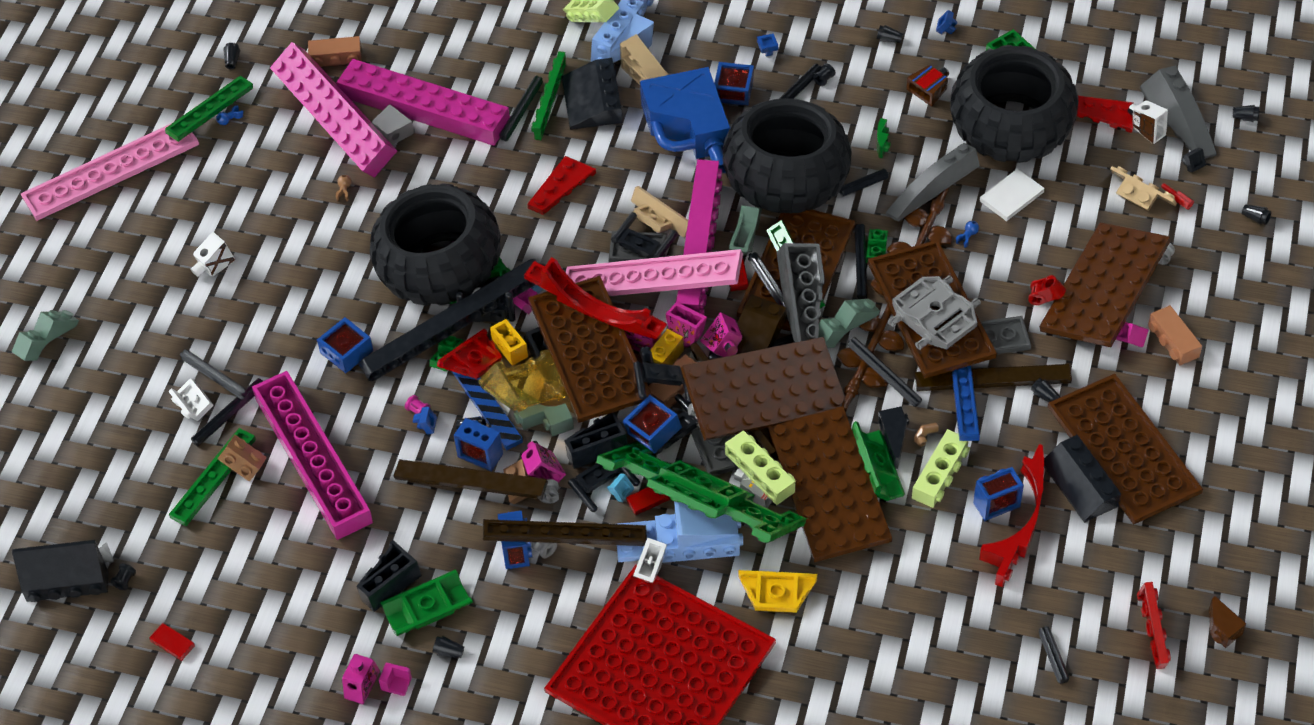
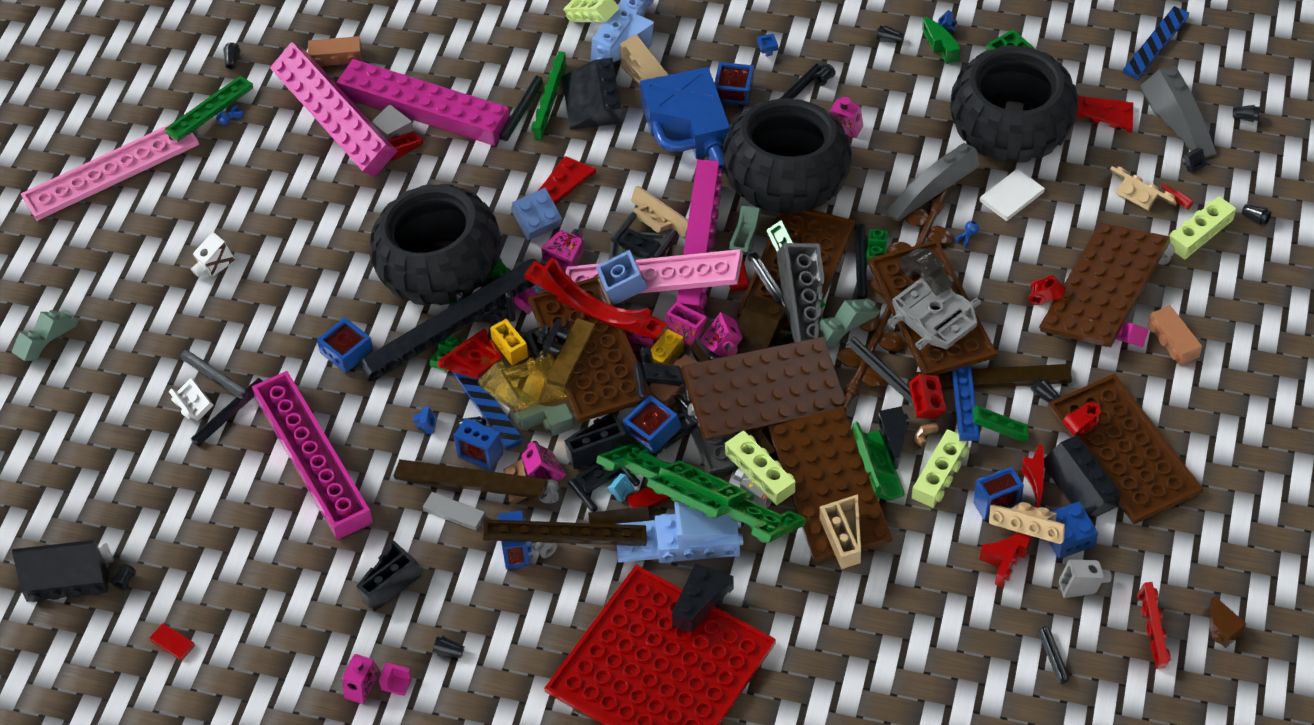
green plate [169,428,256,526] -> none
medium nougat bracket [218,435,267,481] -> none
medium nougat arm [336,175,352,201] -> none
green piece [381,569,473,636] -> none
dark pink bush [405,395,430,414] -> none
white slope [633,538,667,583] -> none
yellow wing [738,570,817,613] -> none
black axle [839,169,889,197] -> none
green slope [876,118,891,158] -> none
reddish brown torso [906,66,949,107] -> none
dark grey tile [980,316,1031,354] -> none
white torso [1127,101,1168,144] -> none
none -> red slope [388,131,423,161]
none -> light grey tile [423,492,485,531]
none -> medium blue brick [511,188,562,241]
none -> black hips [535,319,570,357]
none -> dark pink torso [541,229,584,270]
none -> pearl gold tile [547,318,595,388]
none -> dark brown tile [588,506,650,524]
none -> medium blue brick [596,250,648,305]
none -> black wedge [672,563,734,633]
none -> tan wedge [820,494,861,569]
none -> dark pink torso [829,97,863,138]
none -> clear smoke arch [898,248,953,296]
none -> red brick [909,374,947,419]
none -> green slope [922,17,960,64]
none -> green tile [973,405,1029,443]
none -> tan bracket [989,502,1065,544]
none -> blue piece [1049,502,1098,559]
none -> light grey torso [1058,559,1112,598]
none -> red piece [1062,402,1101,437]
none -> tile [1123,6,1189,80]
none -> yellowish green brick [1169,196,1236,260]

